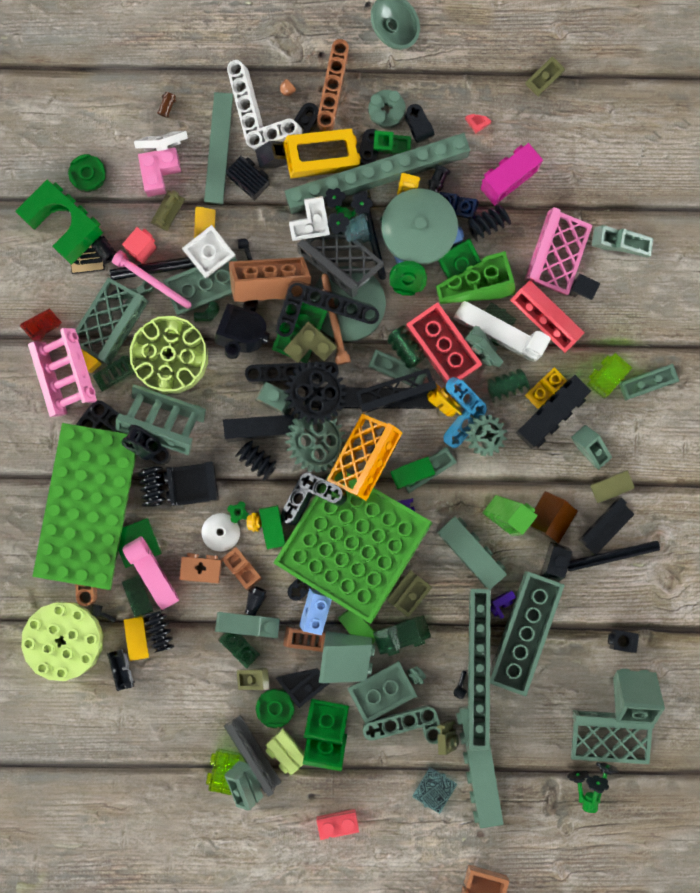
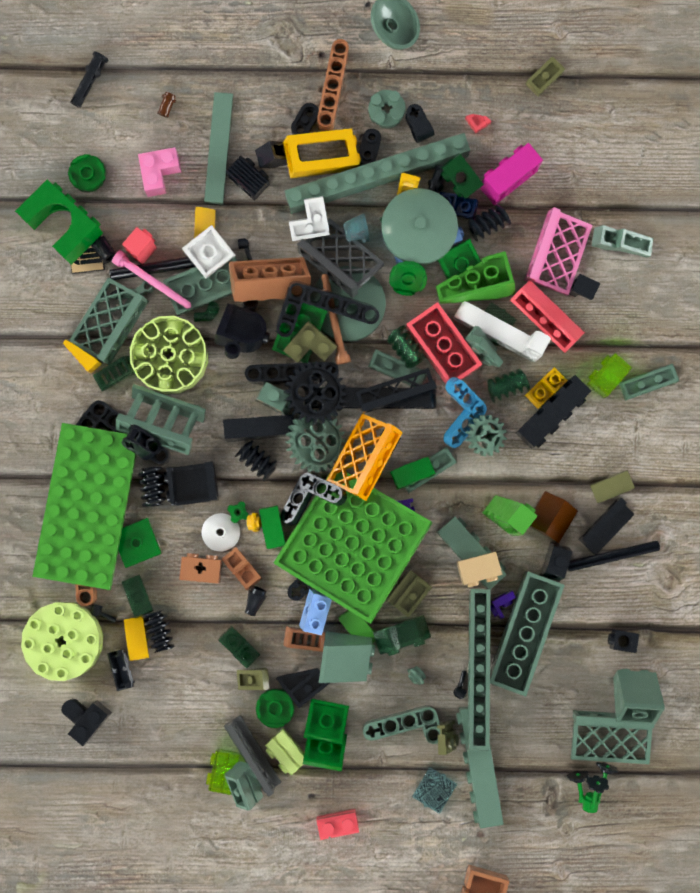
clear red slope [20,308,62,342] -> none
bright pink fence [28,328,97,417] -> none
bright pink beam [123,536,179,610] -> none
white plate [134,131,188,151] -> none
olive hinge [151,190,185,231] -> none
sand green slope [215,612,280,638] -> none
white beam [227,60,302,151] -> none
nougat hinge [280,79,296,96] -> none
black plant [324,188,373,234] -> none
sand green plate [347,661,417,724] -> none
black piece [356,190,386,280] -> none
green slope [373,130,411,155] -> none
yellow hinge [427,383,462,417] -> none
sand green slope [571,425,612,470] -> none
none -> black brick [61,698,112,746]
none -> black pin [70,51,109,108]
none -> dark green brick [440,153,484,199]
none -> tan piece [457,552,502,587]

